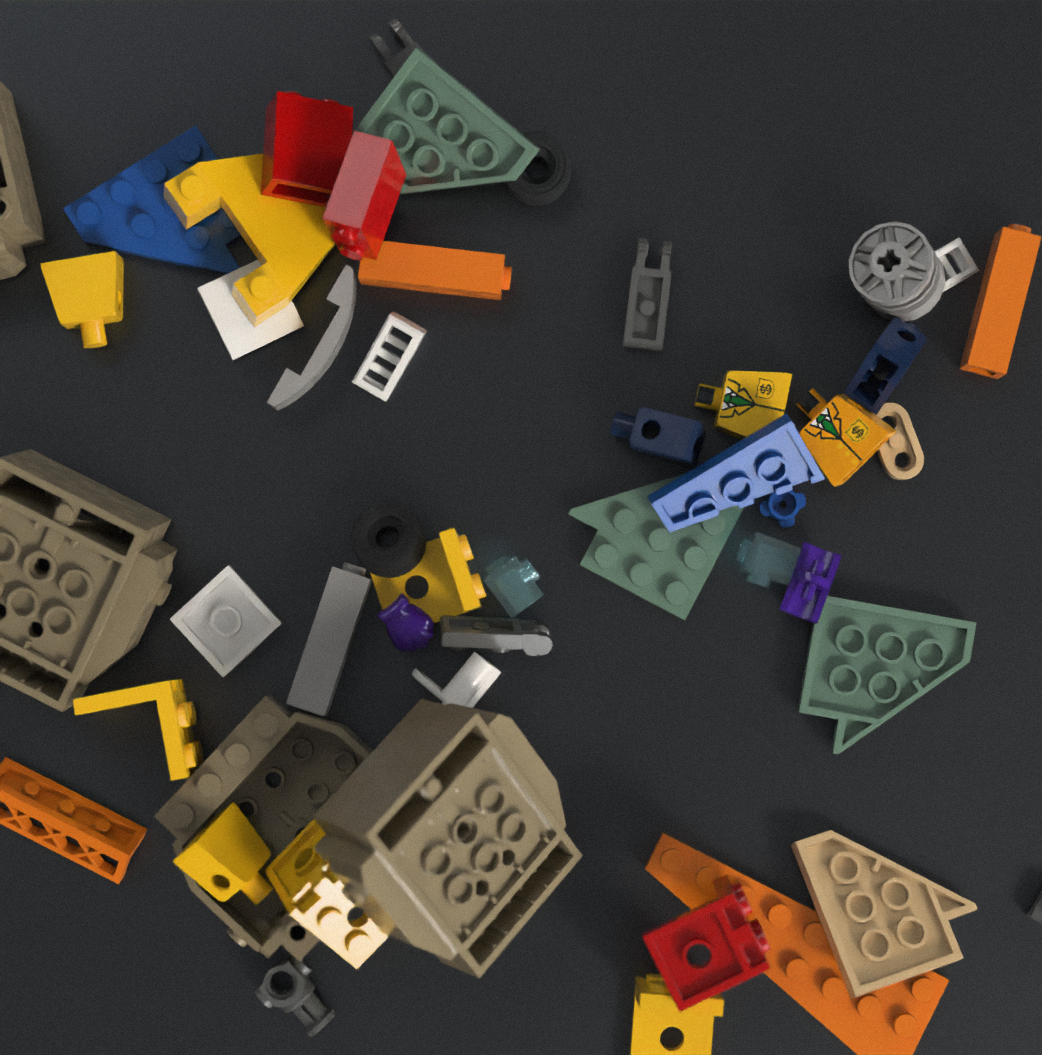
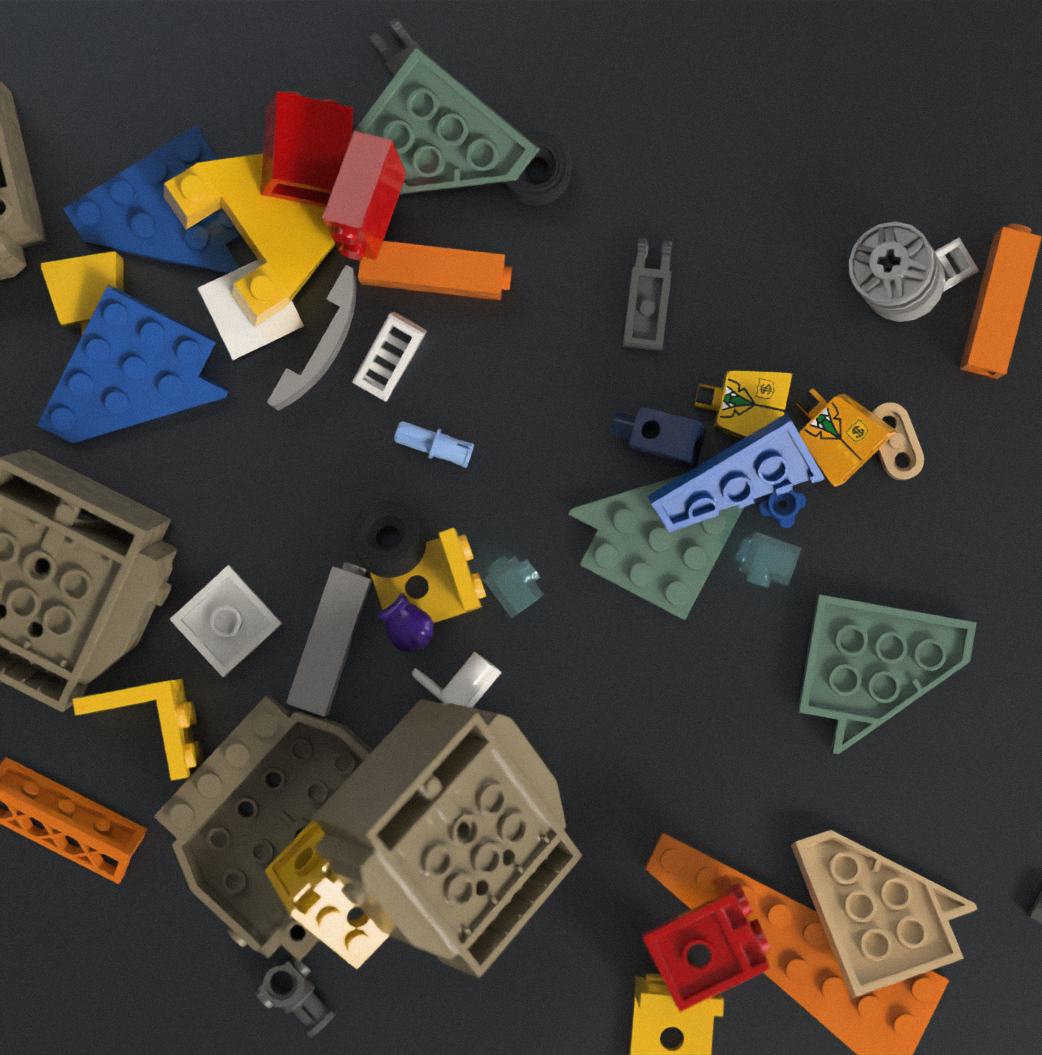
yellow torso [173,802,273,905] -> none
dark grey hinge [439,615,553,656] -> none
dark purple hips [779,542,842,624] -> none
dark blue torso [843,318,928,415] -> none
none -> blue wing [37,284,229,443]
none -> light blue axle [394,421,474,468]

